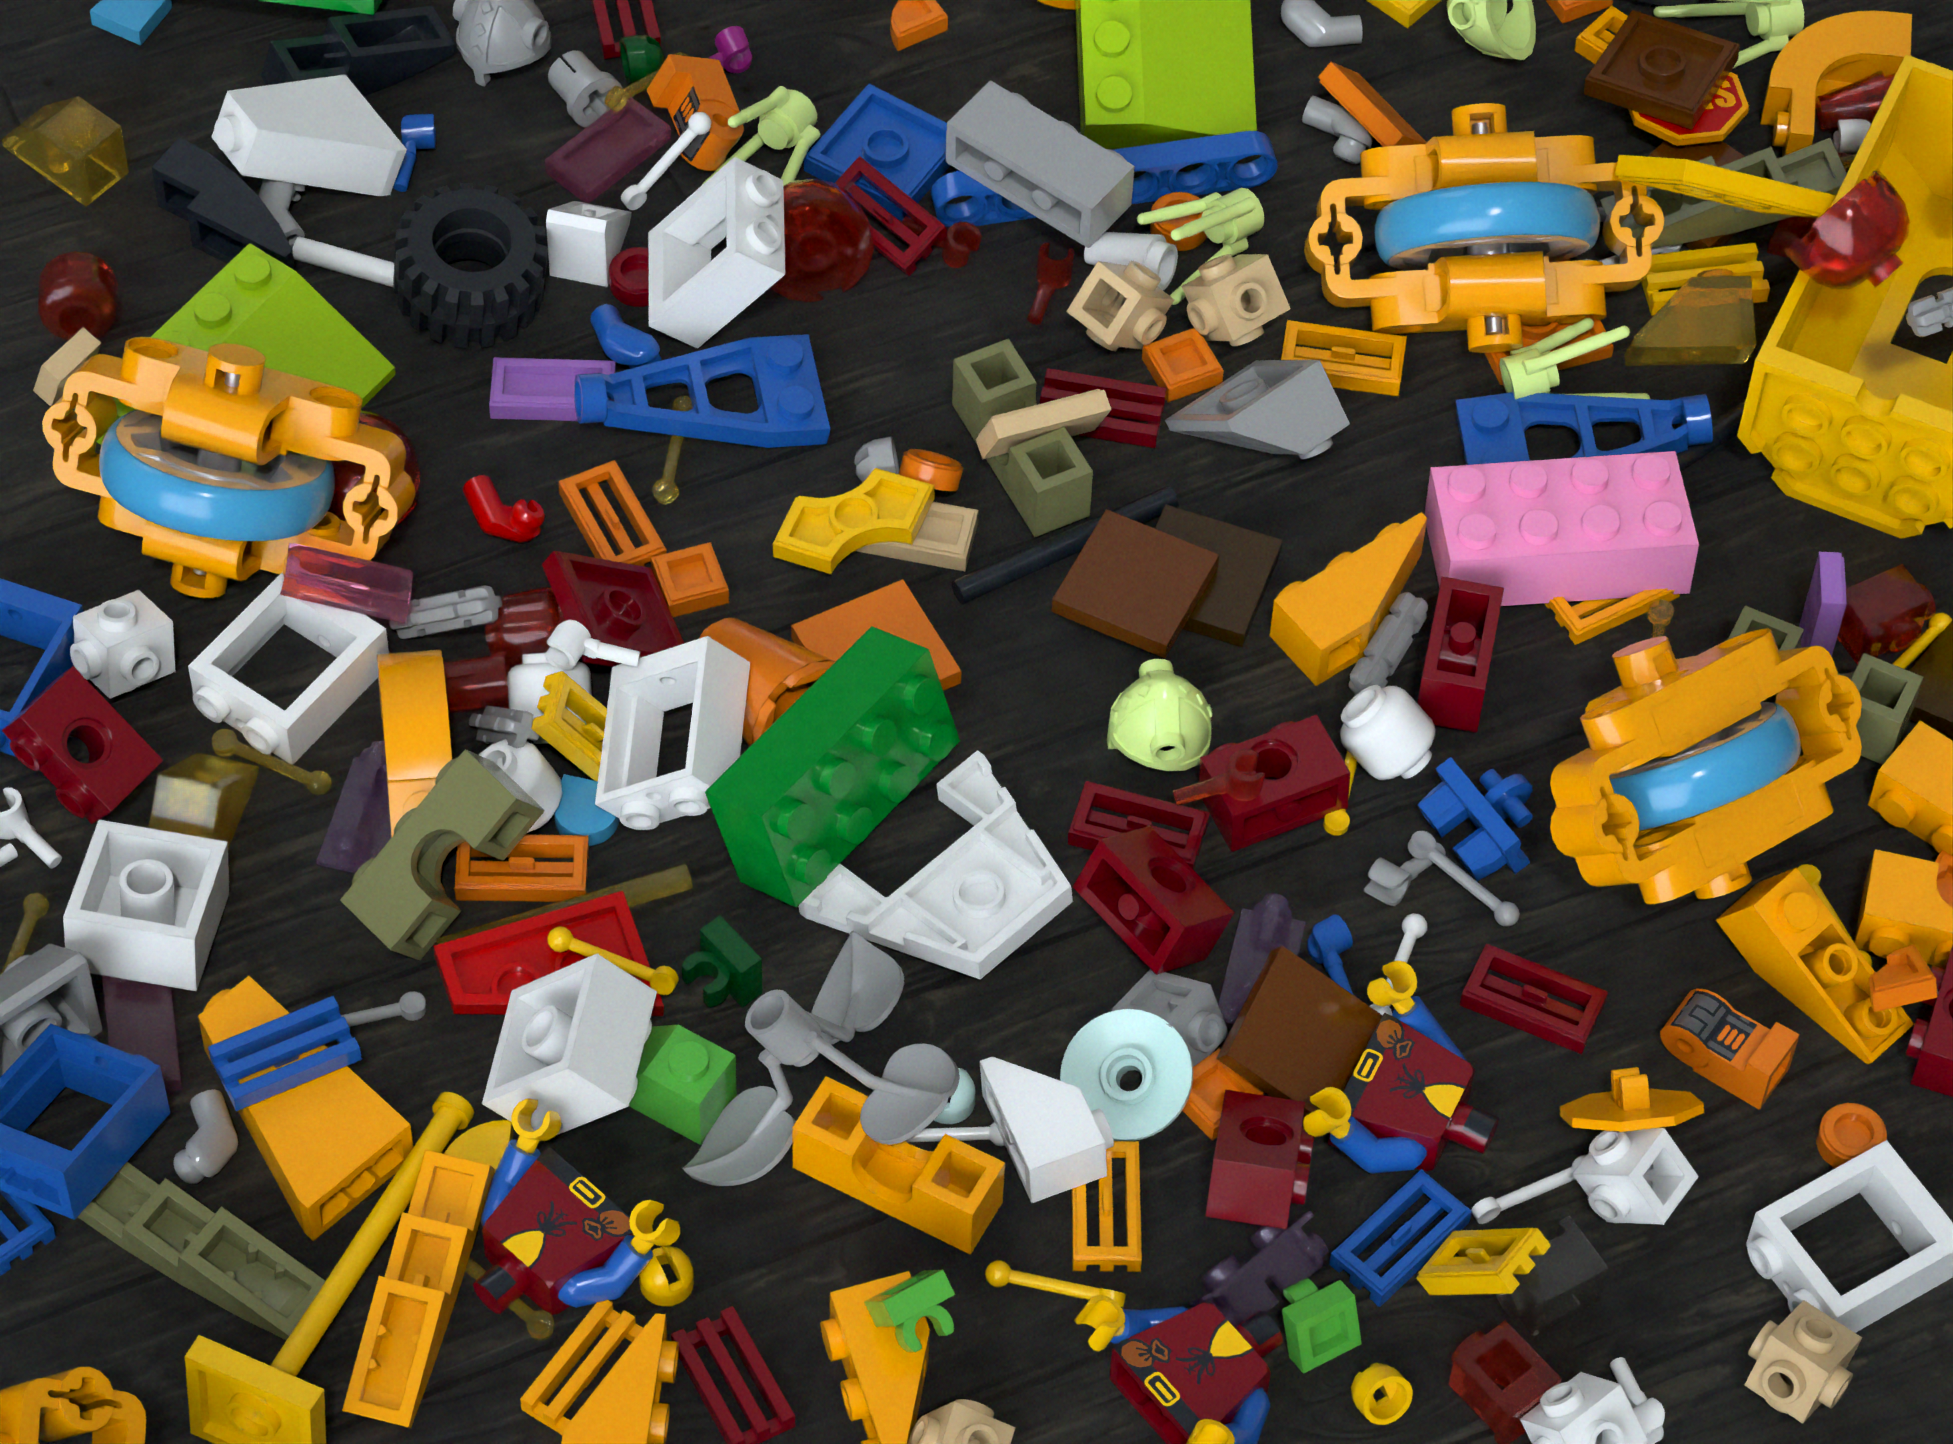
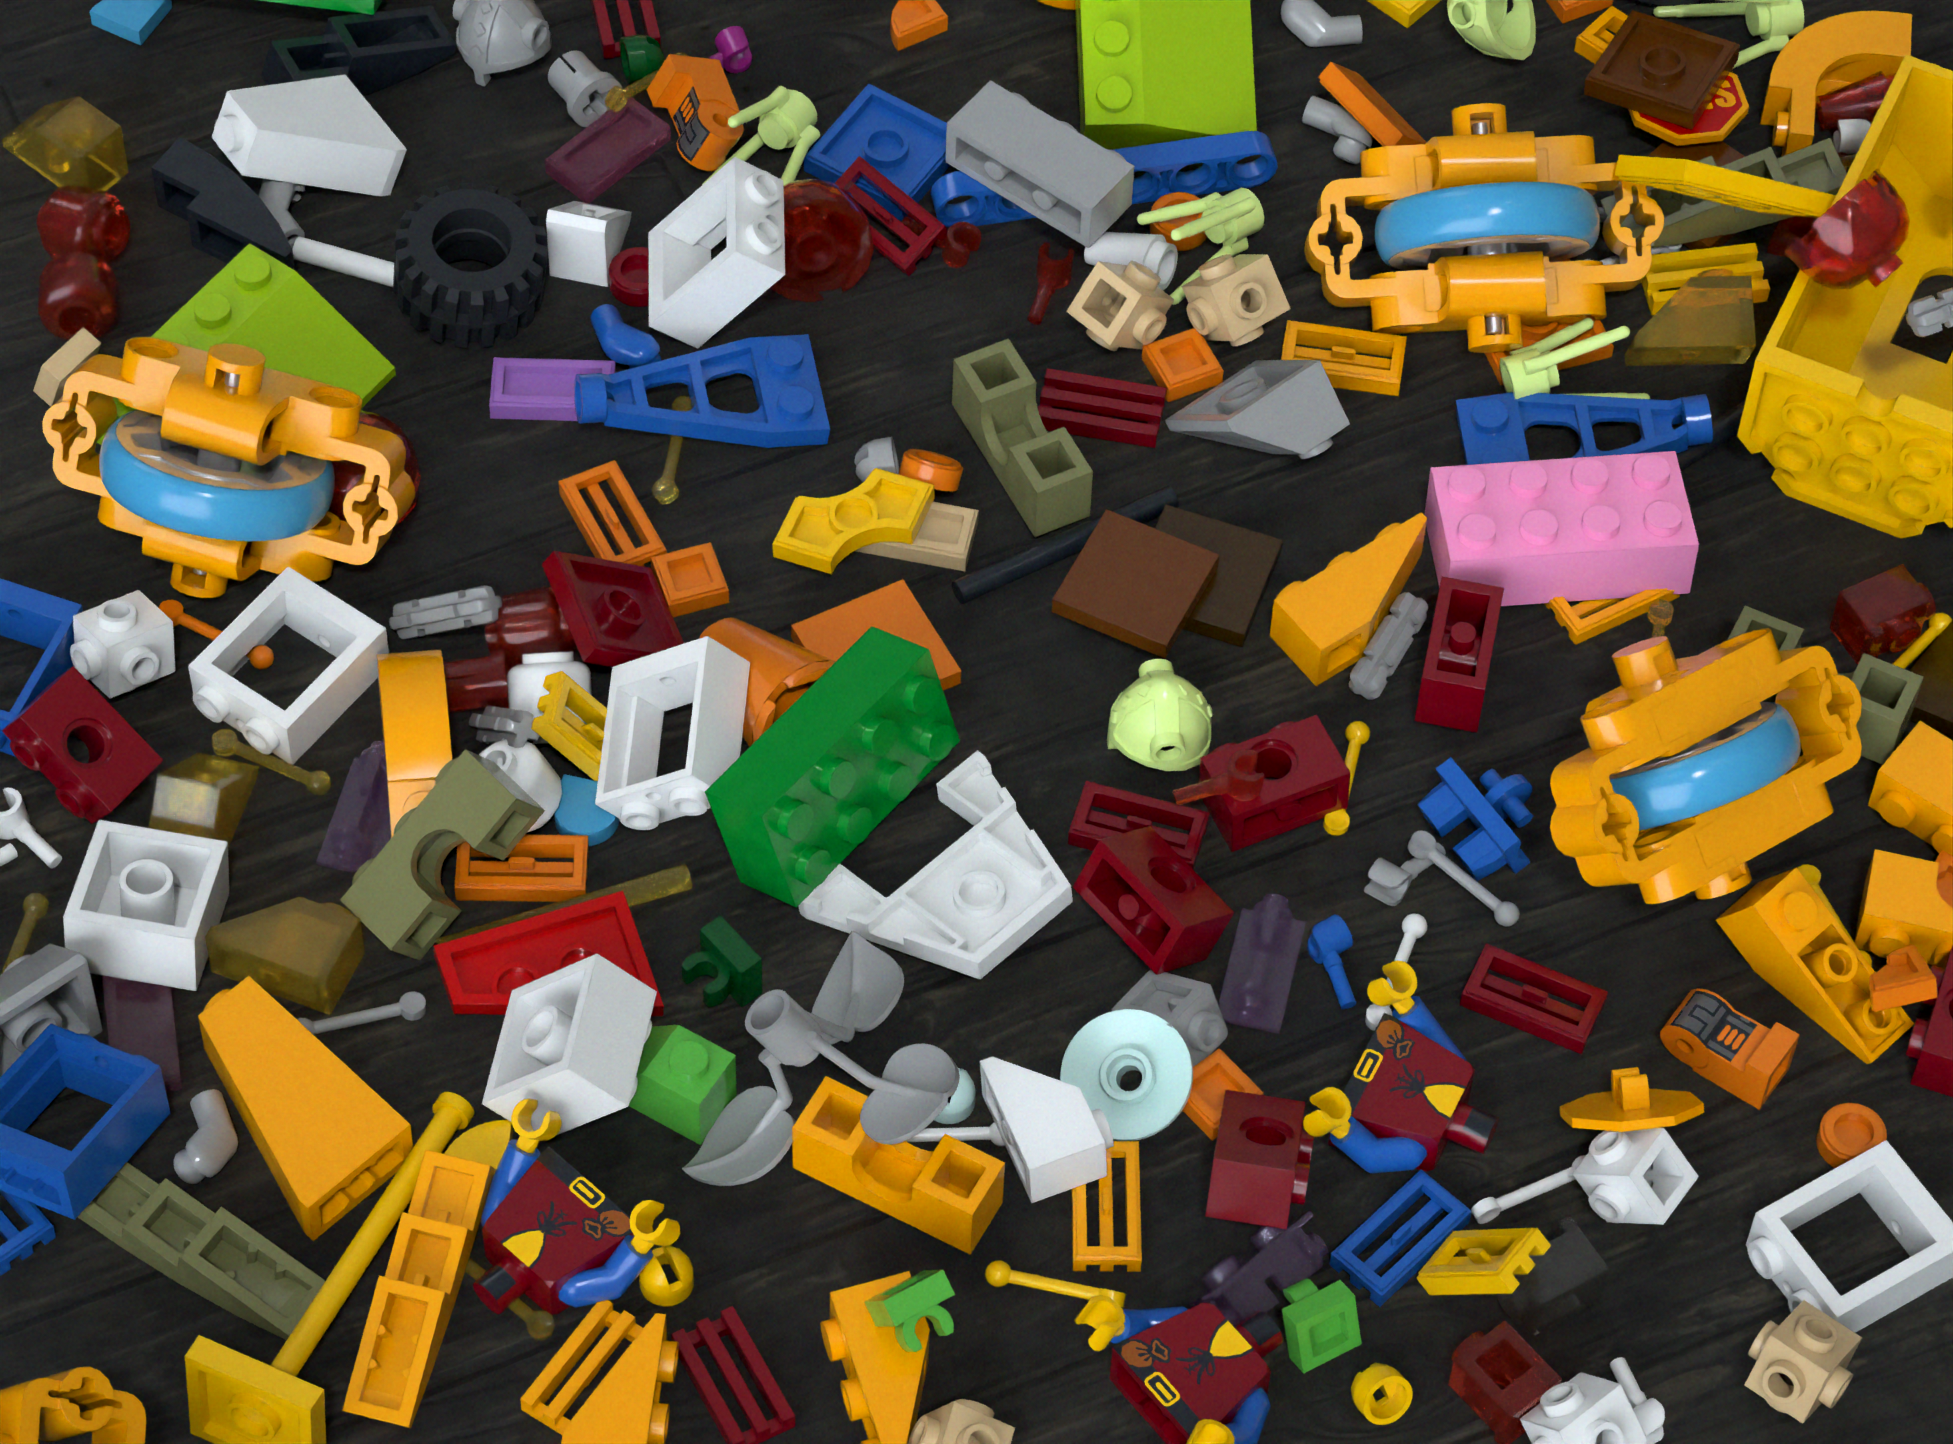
blue tile [208,996,362,1111] -> none
clear pink tile [280,543,413,624] -> none
blue hand [393,114,436,192] -> none
red arm [463,475,545,543] -> none
white hand [545,620,641,670] -> none
yellow hinge [547,926,679,995] -> none
white hinge [621,112,712,210] -> none
tan tile [976,389,1112,459] -> none
reddish brown tile [1216,945,1383,1119] -> none
white head [1340,685,1435,780] -> none
medium lavender tile [1799,551,1847,657] -> none
none -> clear red head [37,184,130,268]
none -> orange hinge [158,600,274,670]
none -> clear yellow slope [205,897,365,1015]

